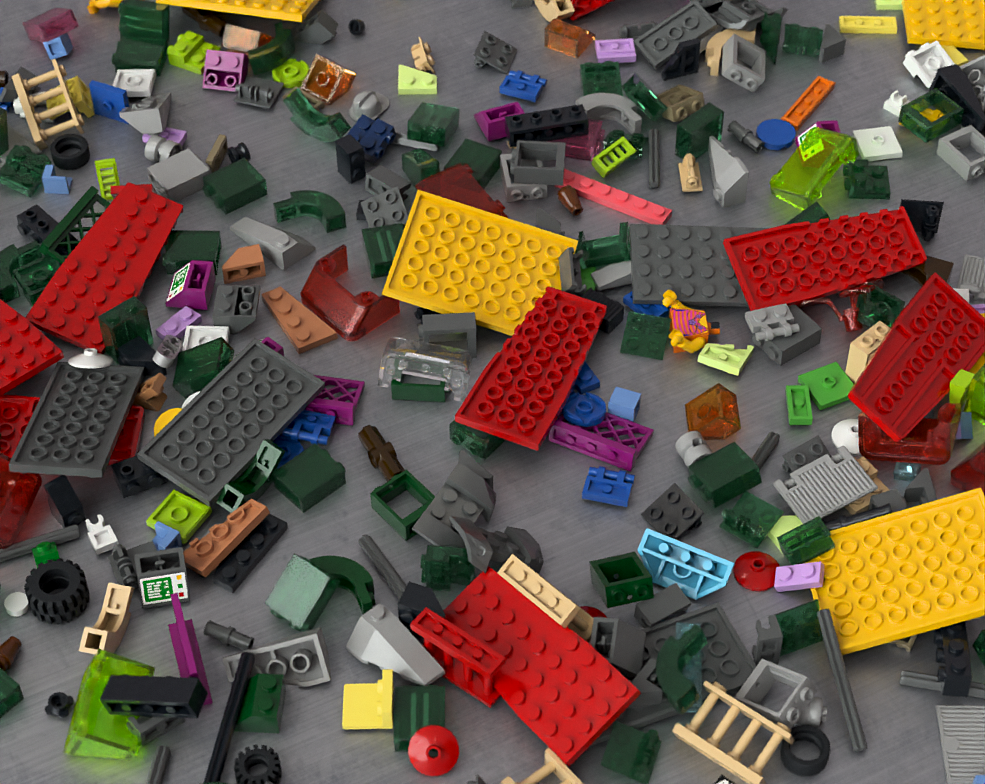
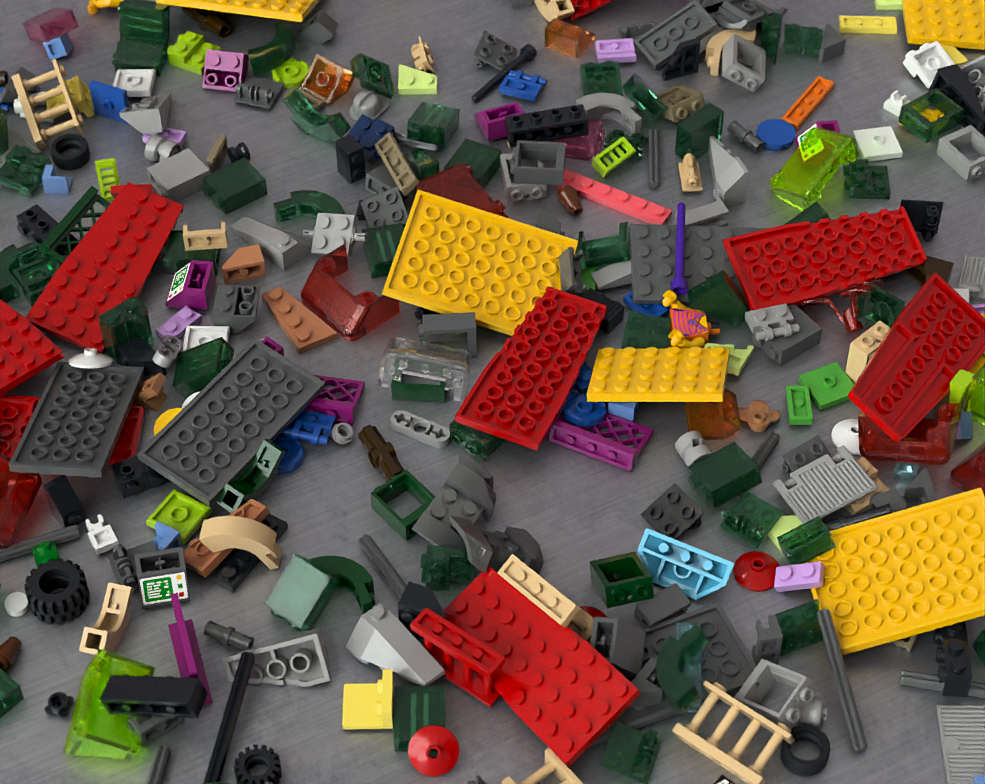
clear orange slope [221,24,274,59] -> none
dark green slope [234,673,286,734] -> none
clear green brick [272,443,346,513] -> none
black hinge [349,19,365,34] -> none
blue plate [582,466,635,507] -> none
none -> tan hinge [183,222,227,251]
none -> tan arch [199,516,282,570]
none -> light grey plate [302,213,369,257]
none -> light grey plate [331,423,354,445]
none -> clear green plate [350,52,395,99]
none -> dark tan plate [374,132,420,196]
none -> light grey beam [391,410,450,449]
none -> black piece [472,44,537,102]
none -> yellow plate [587,347,730,402]
none -> dark purple piece [671,202,688,295]
none -> light grey window [673,197,729,227]
none -> clear green slope [687,270,750,326]
none -> medium nougat plate [736,400,781,432]

